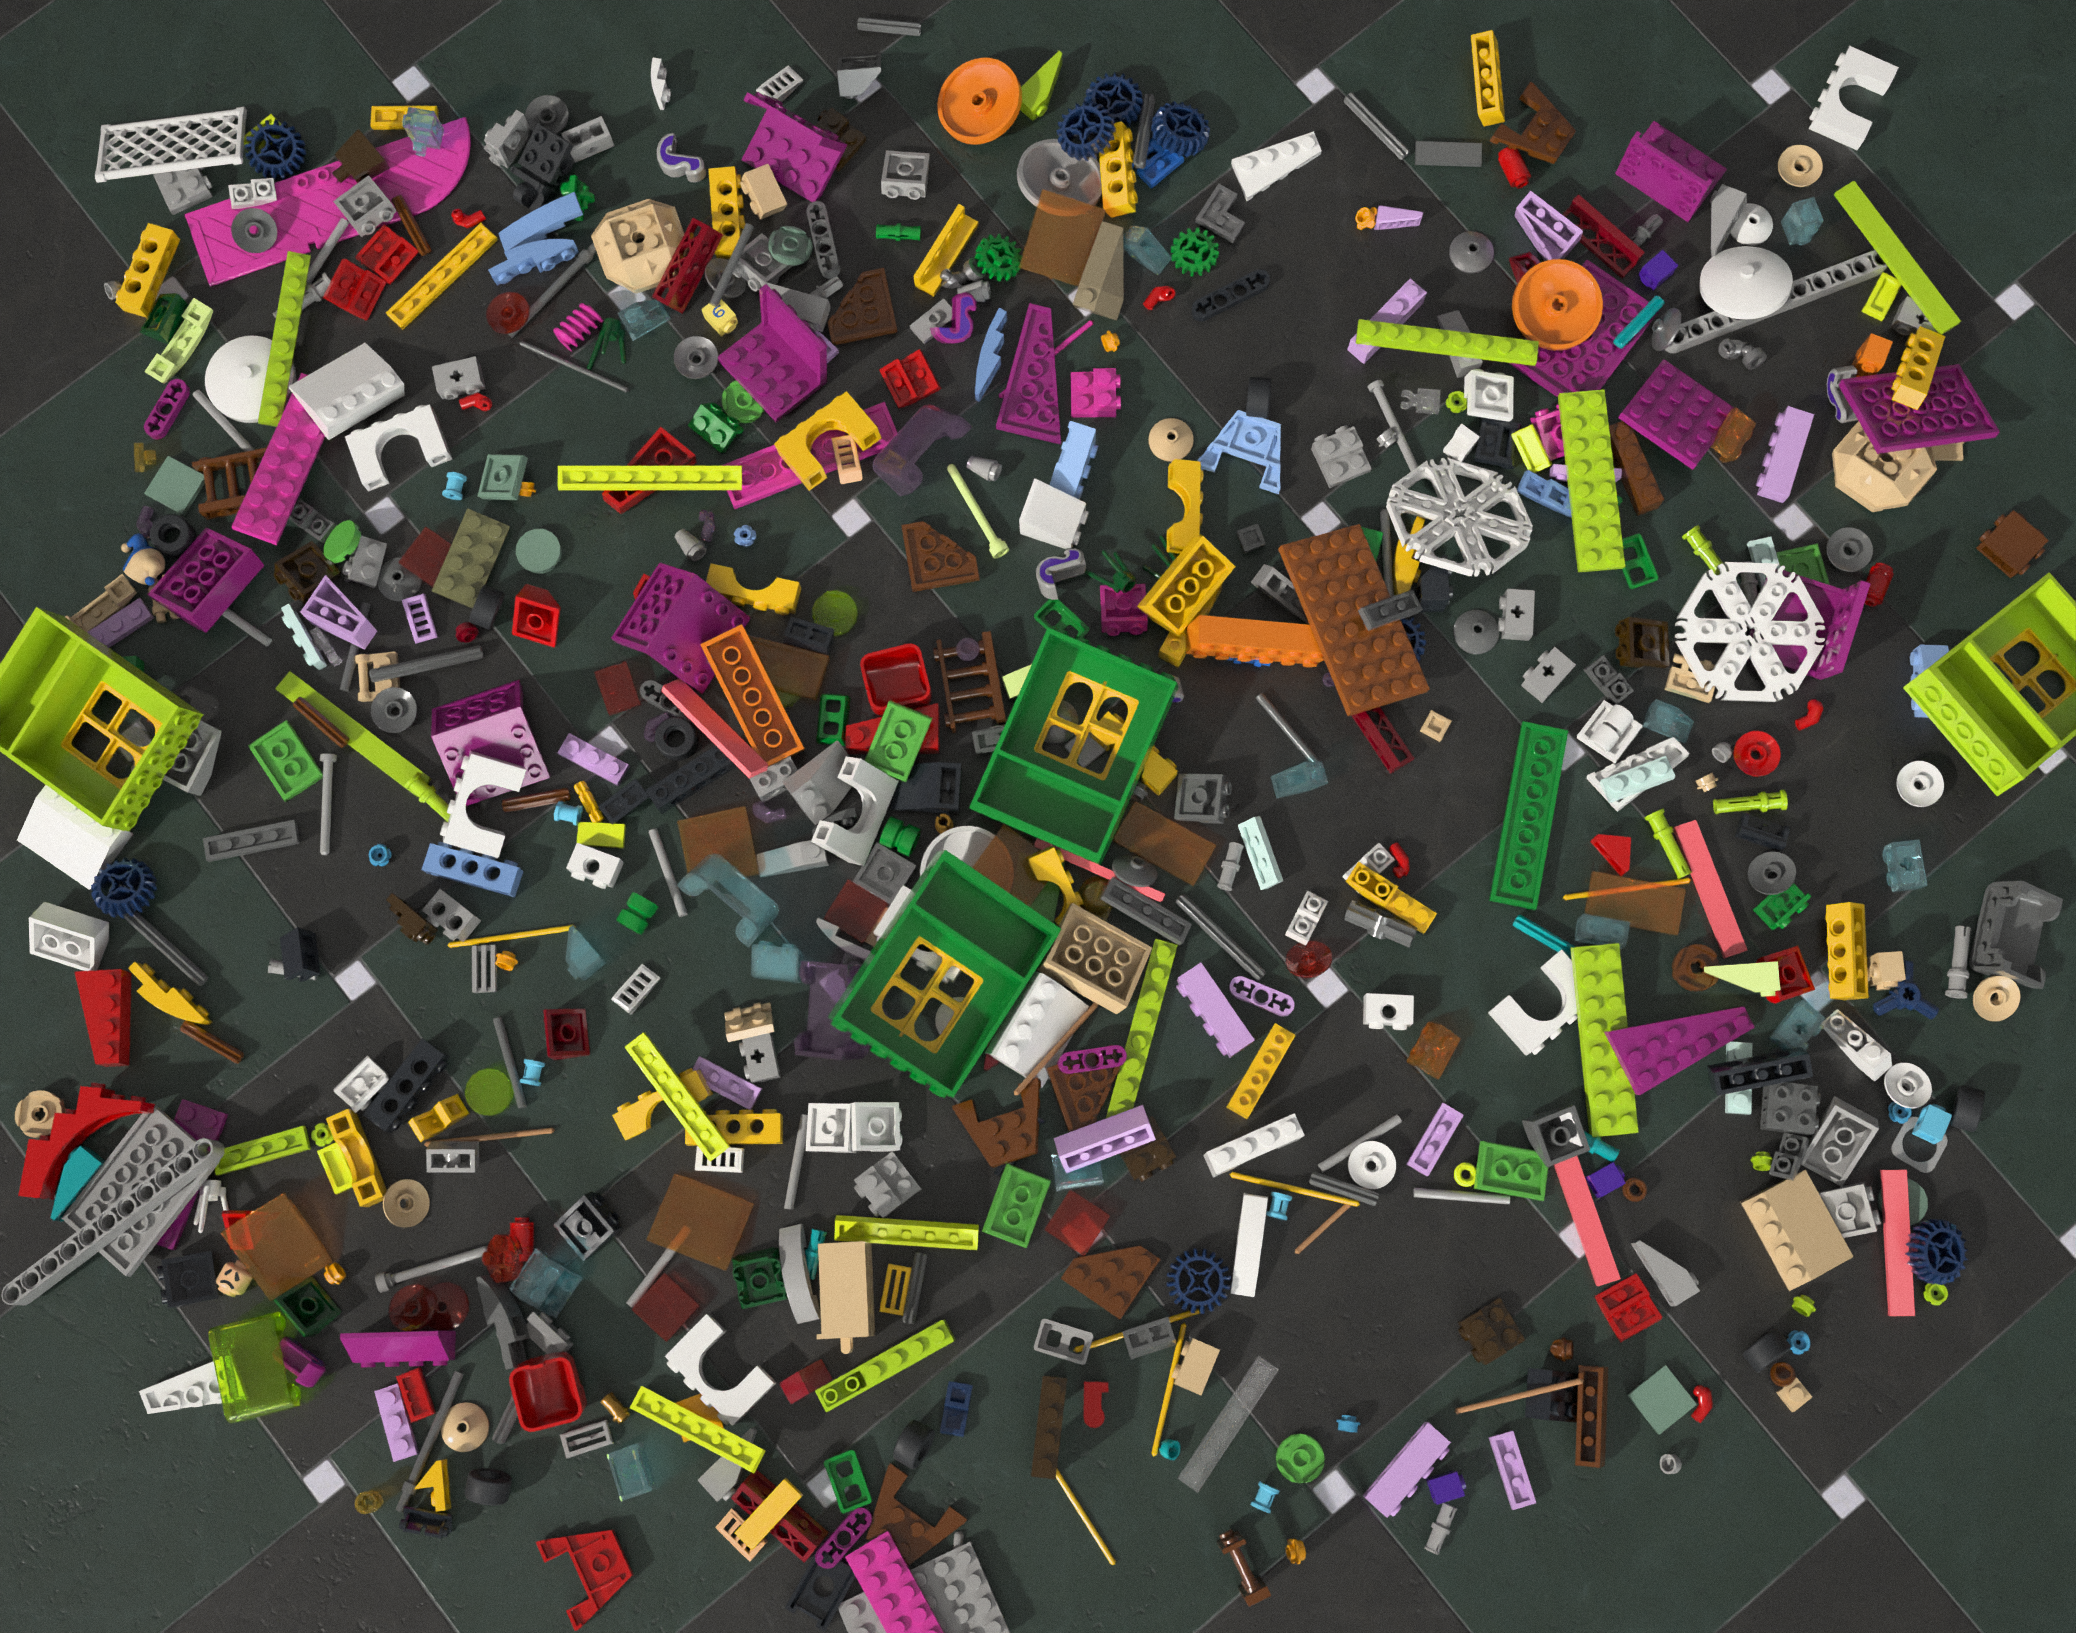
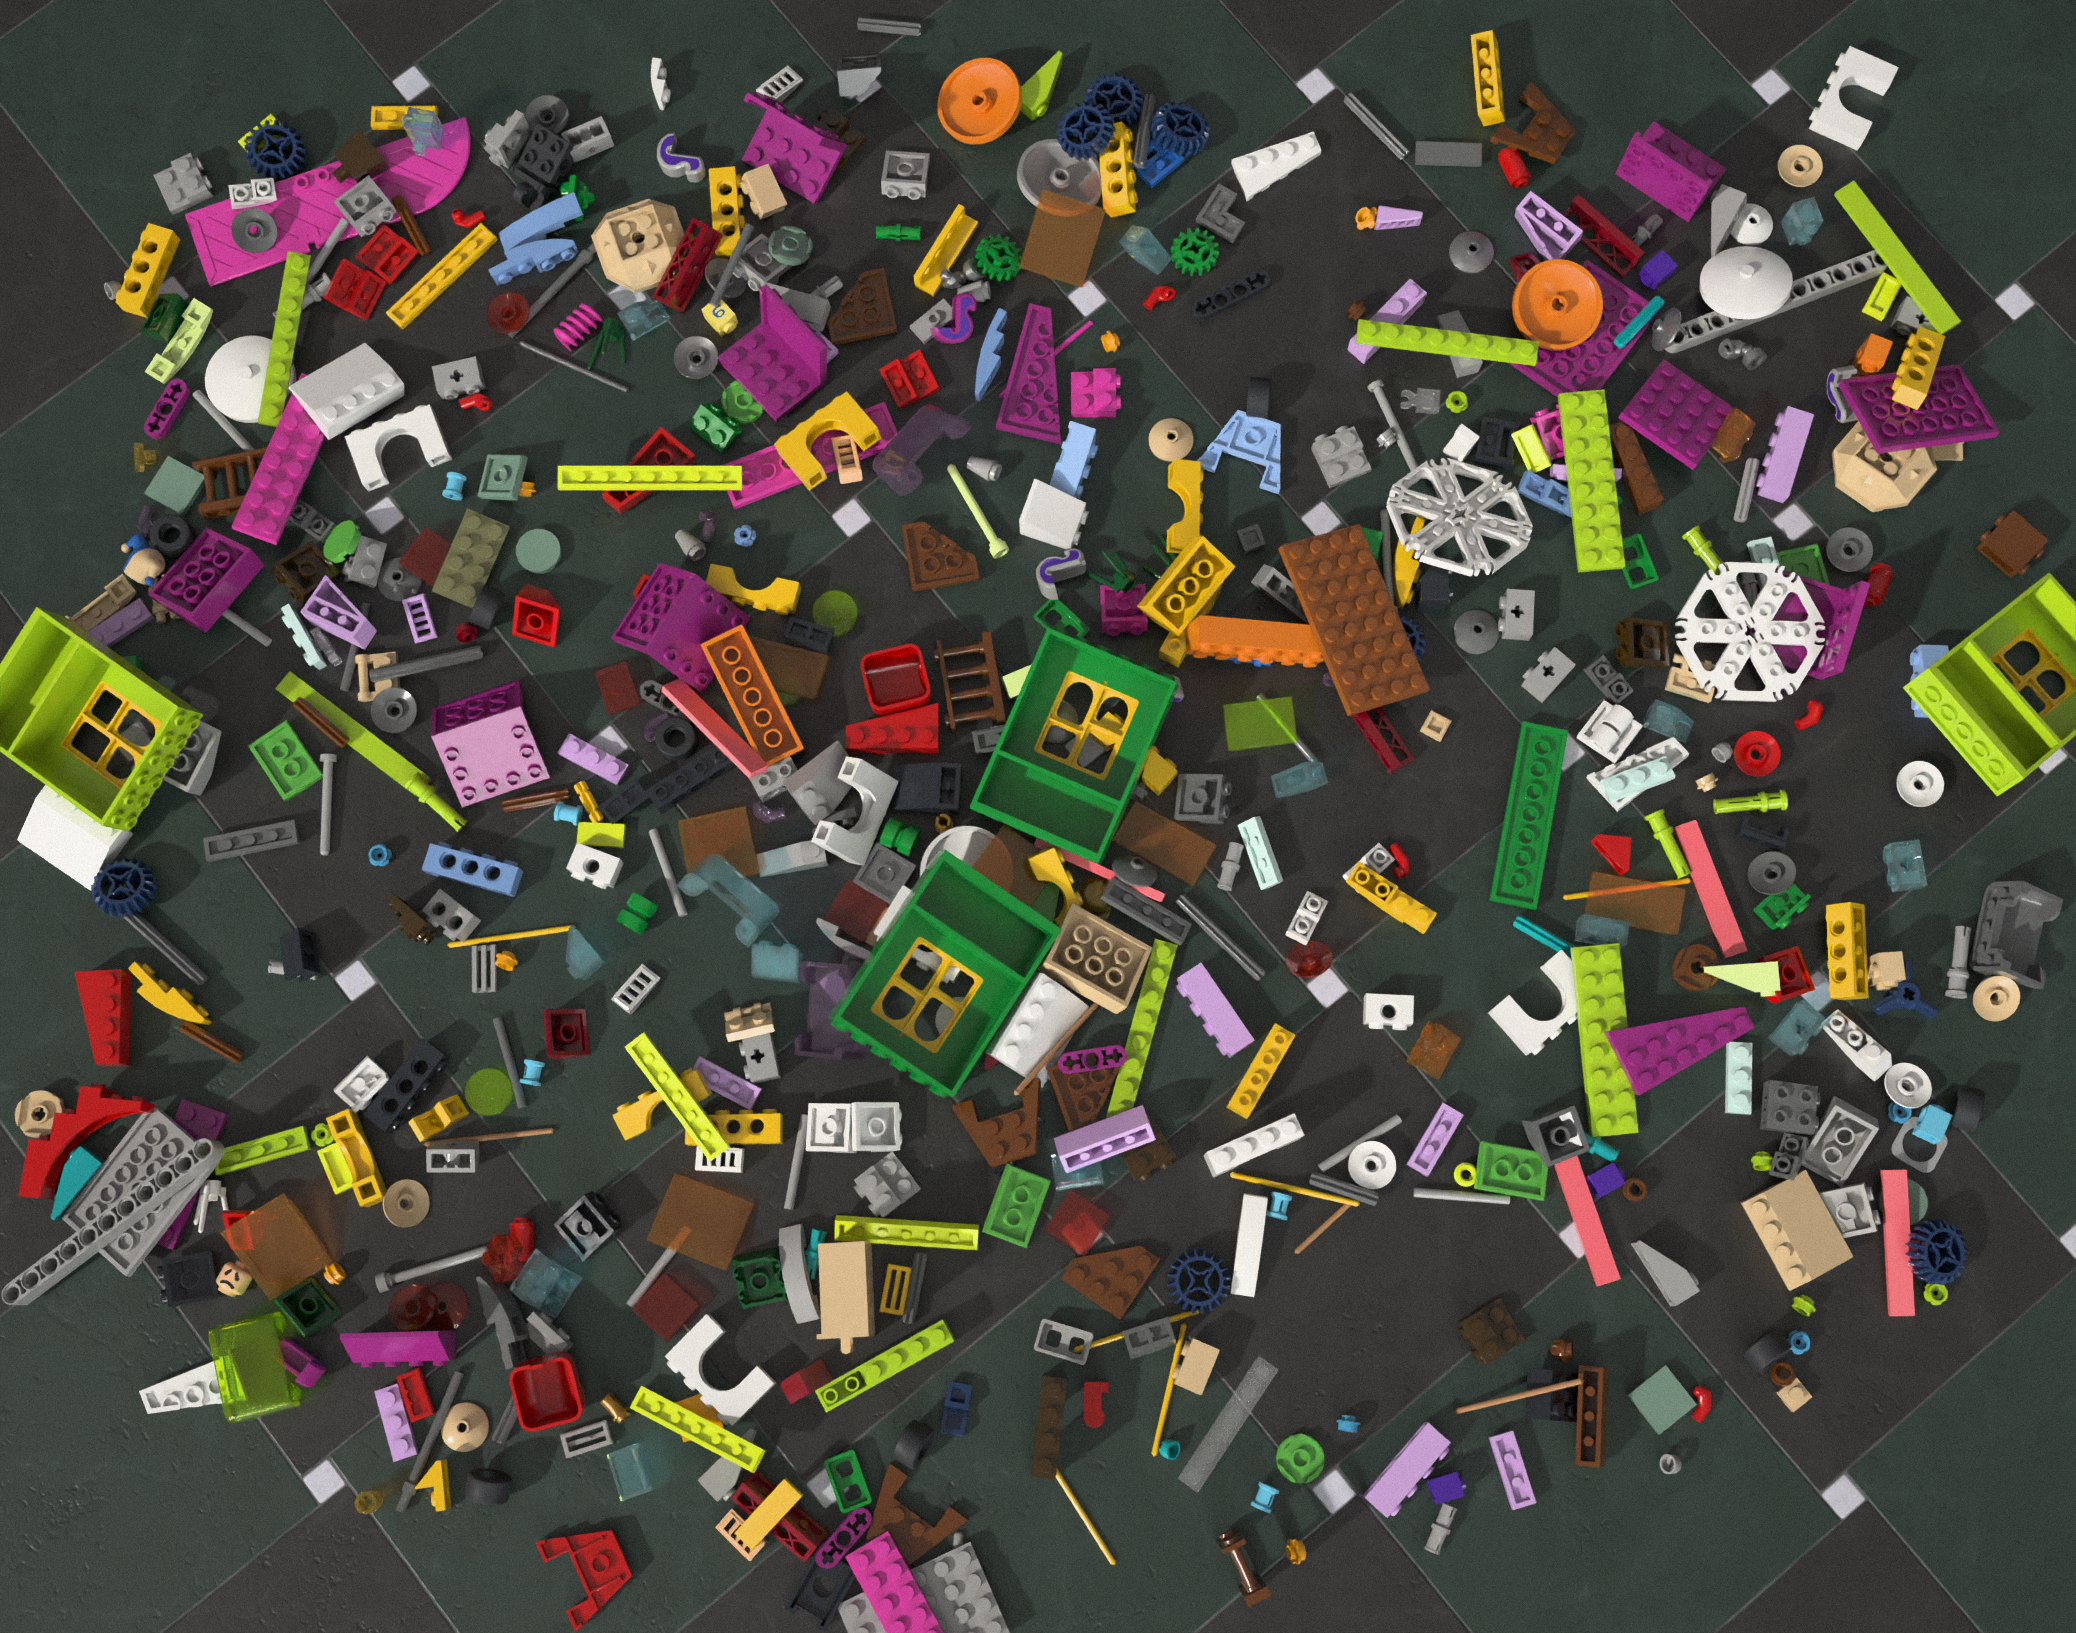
white slope [29,902,109,971] -> none
white door [95,107,247,183] -> none
black hinge [399,1506,452,1539] -> none
white arch [440,751,526,858] -> none
dark grey beam [807,201,840,279] -> none
green piece [816,693,851,746] -> none
bright green tile [865,700,933,782] -> none
clear purple plate [956,638,979,661] -> none
dark tan wedge [1073,221,1124,321] -> none
lavender beam [1229,976,1294,1017] -> none
dark grey piece [1344,901,1417,947] -> none
dark grey tile [1358,590,1423,631] -> none
white plate [1464,369,1514,422] -> none
red slope [1595,1273,1662,1343] -> none
black brick [1707,1047,1813,1096] -> none
none -> clear neon green tile [1223,696,1298,751]
none -> reddish brown plate [1347,299,1367,321]
none -> light grey axle [1734,458,1759,523]

